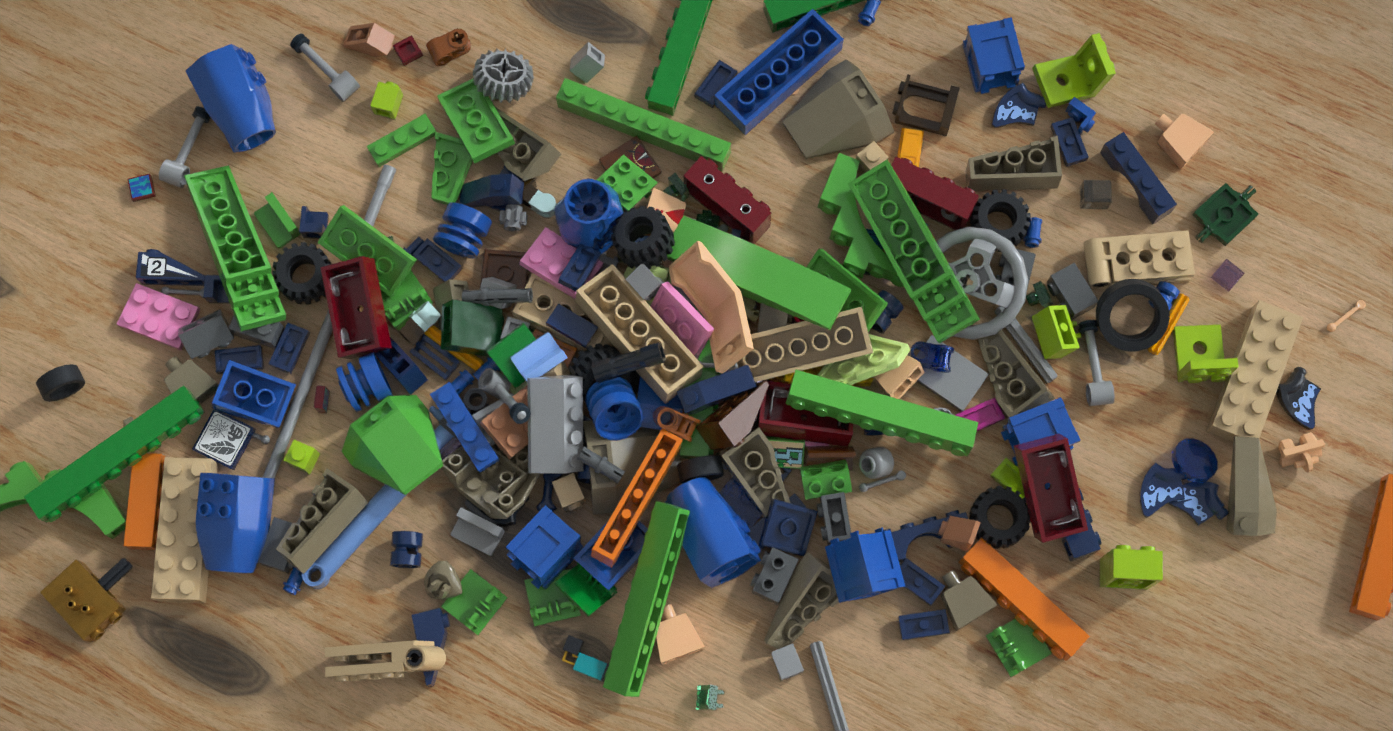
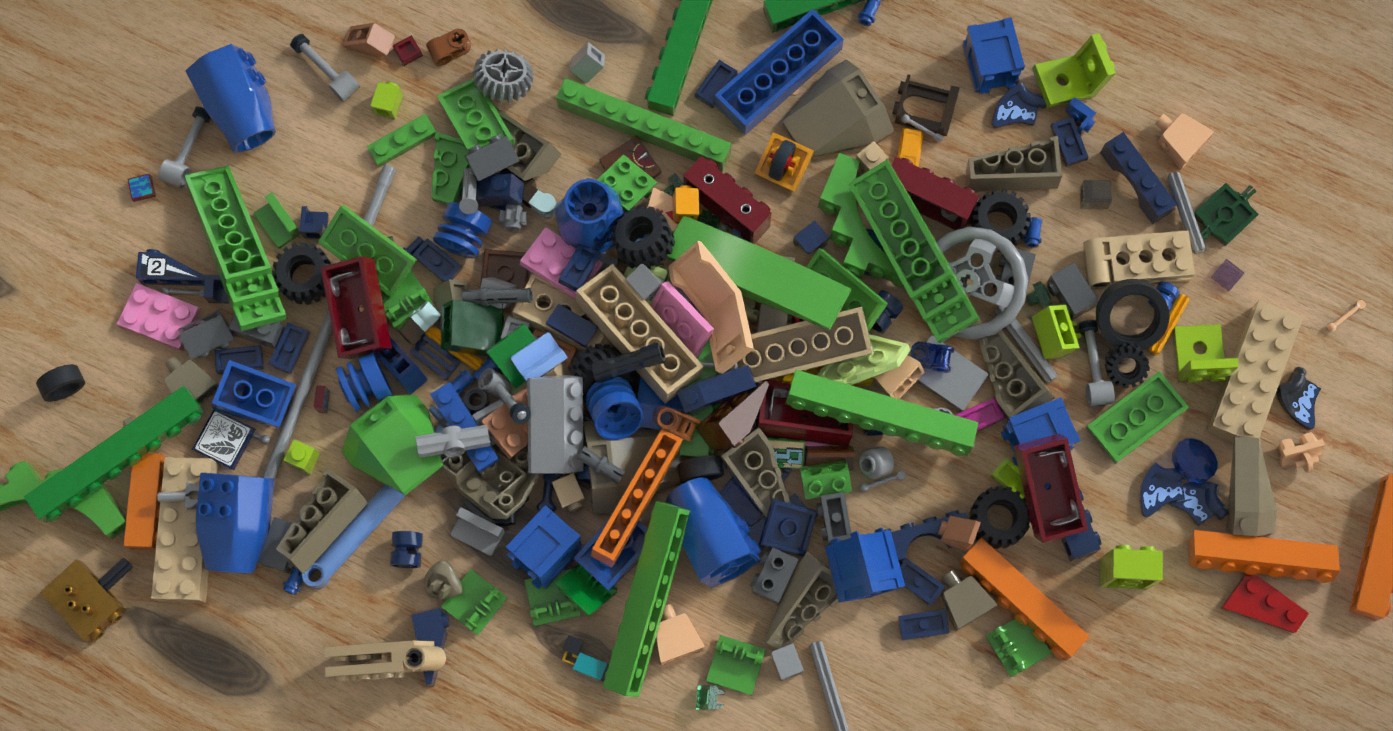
none -> light grey bar [157,482,199,510]
none -> light grey piece [415,425,490,458]
none -> light grey axle [459,167,478,214]
none -> dark grey brick [464,134,520,181]
none -> light orange brick [672,185,699,222]
none -> bright green hinge [706,635,766,695]
none -> light orange plate [754,132,815,192]
none -> dark blue panel [793,221,829,254]
none -> light grey hinge [901,114,943,143]
none -> bright green plate [1086,371,1189,464]
none -> black tyre [1104,343,1150,388]
none -> light grey axle [1168,172,1205,254]
none -> orange brick [1188,530,1340,583]
none -> red wing [1221,573,1309,633]

